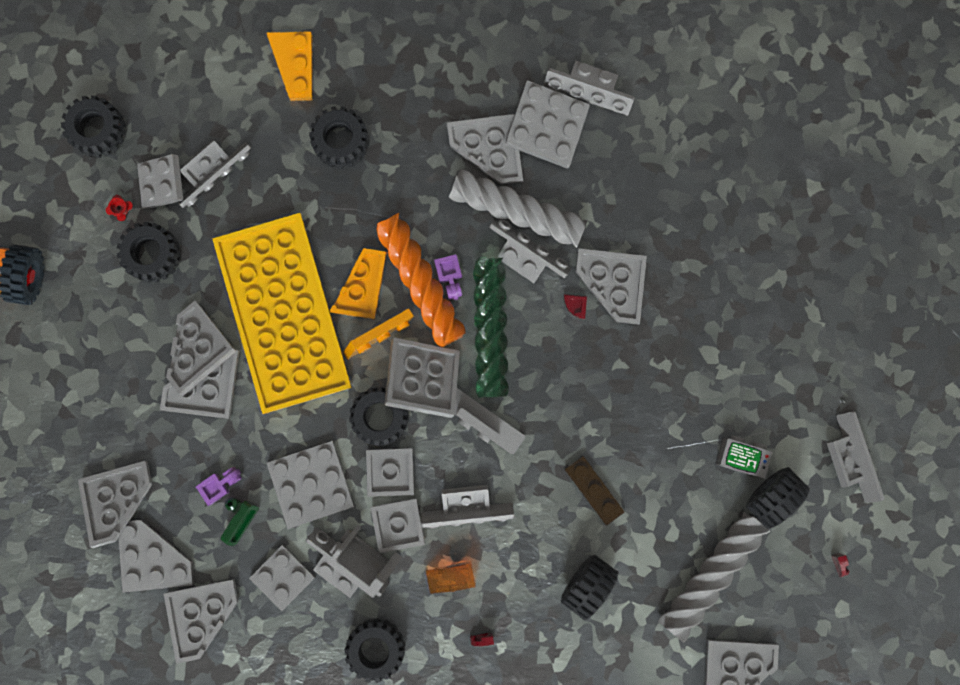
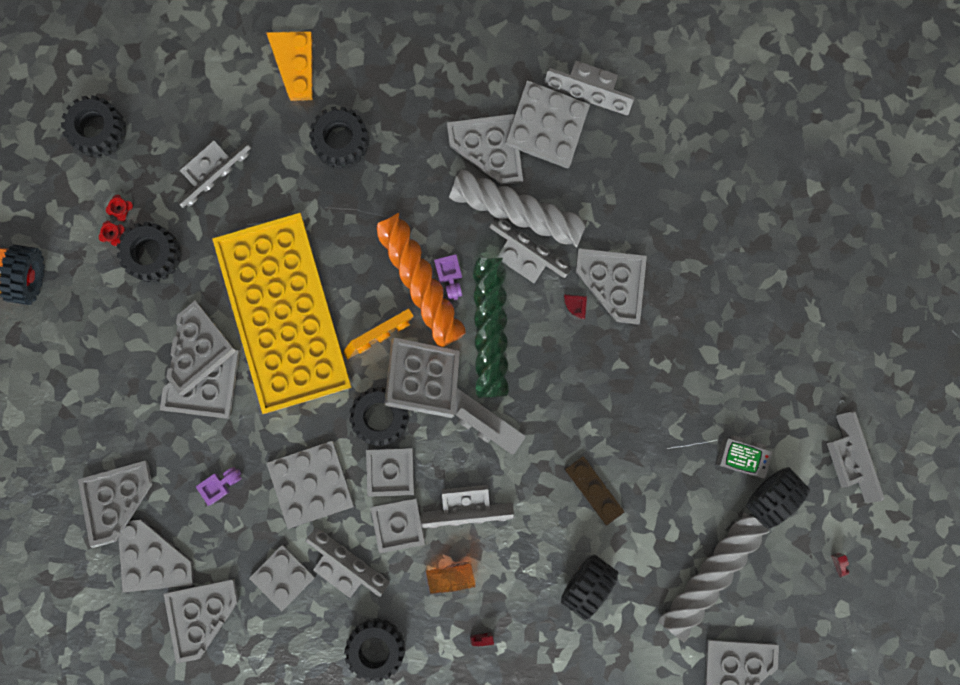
light grey plate [137,154,183,209] -> none
dark green piece [220,498,259,546] -> none
light grey panel [328,525,403,598] -> none
light orange wing [329,248,387,320] -> none
none -> red plate [98,220,125,246]

